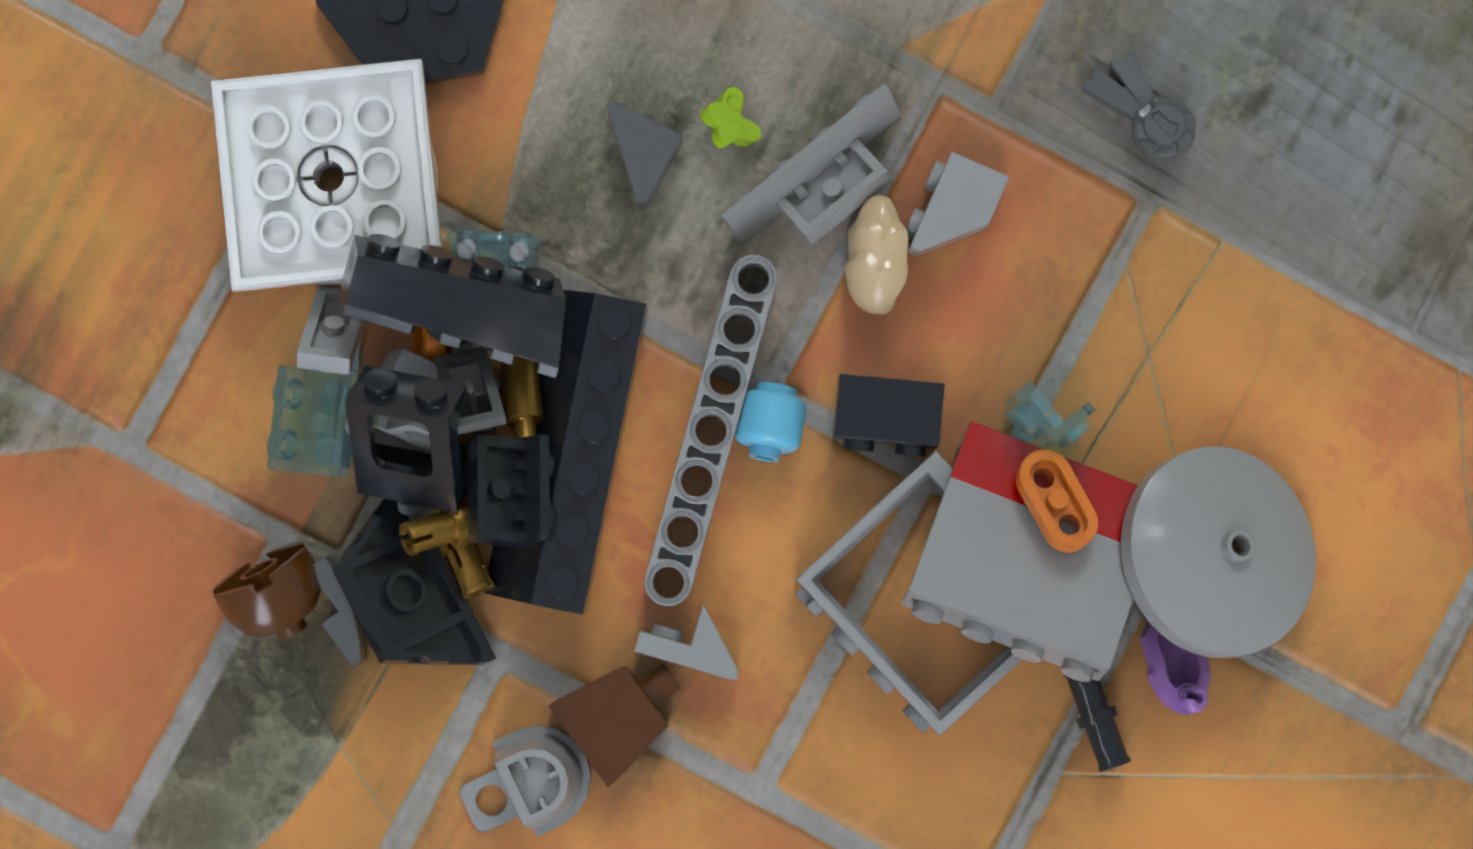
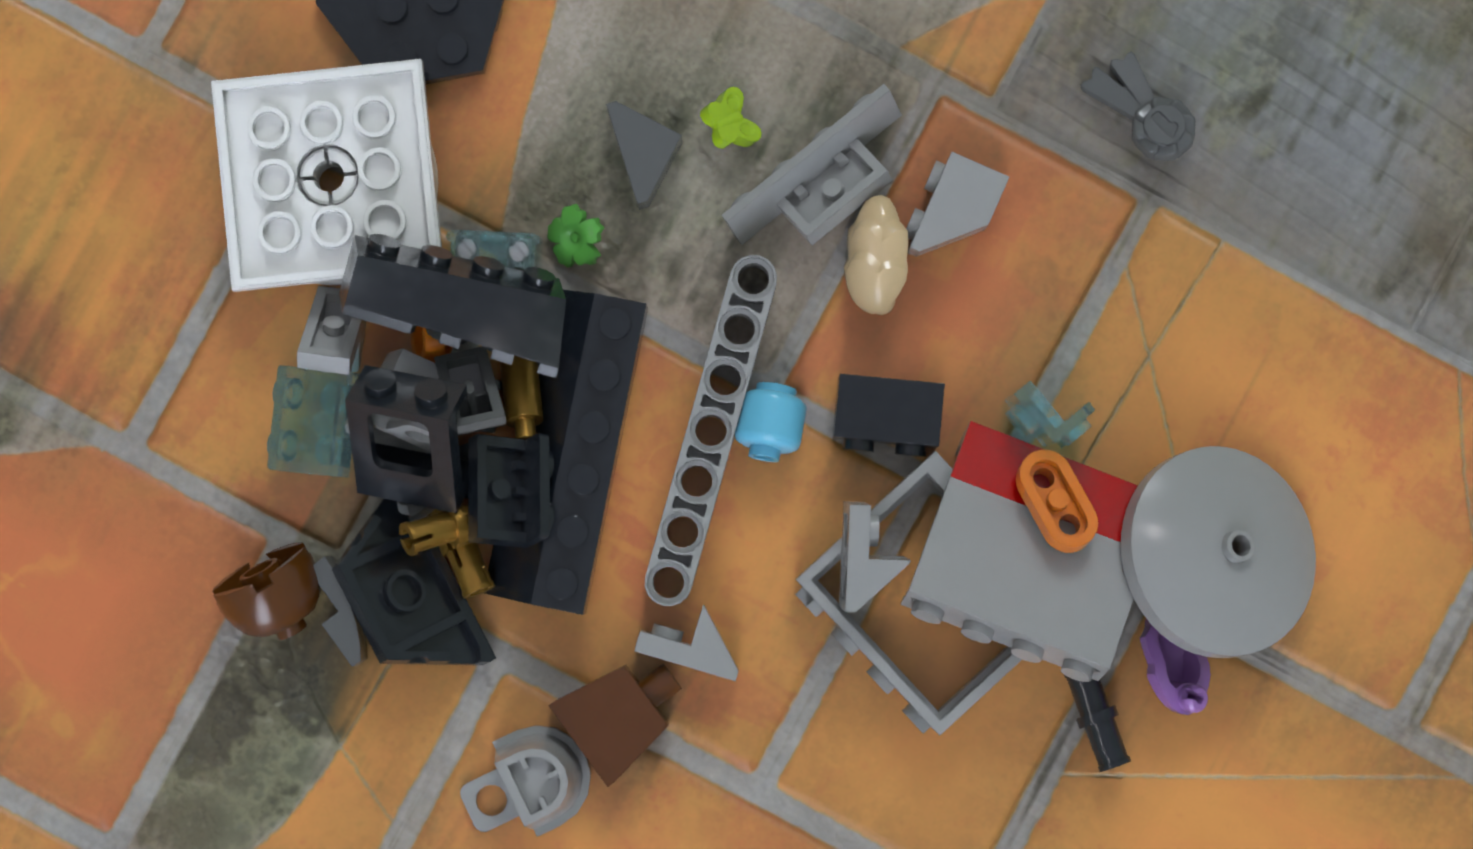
none -> bright green plant [547,204,604,268]
none -> light grey slope [839,501,911,612]

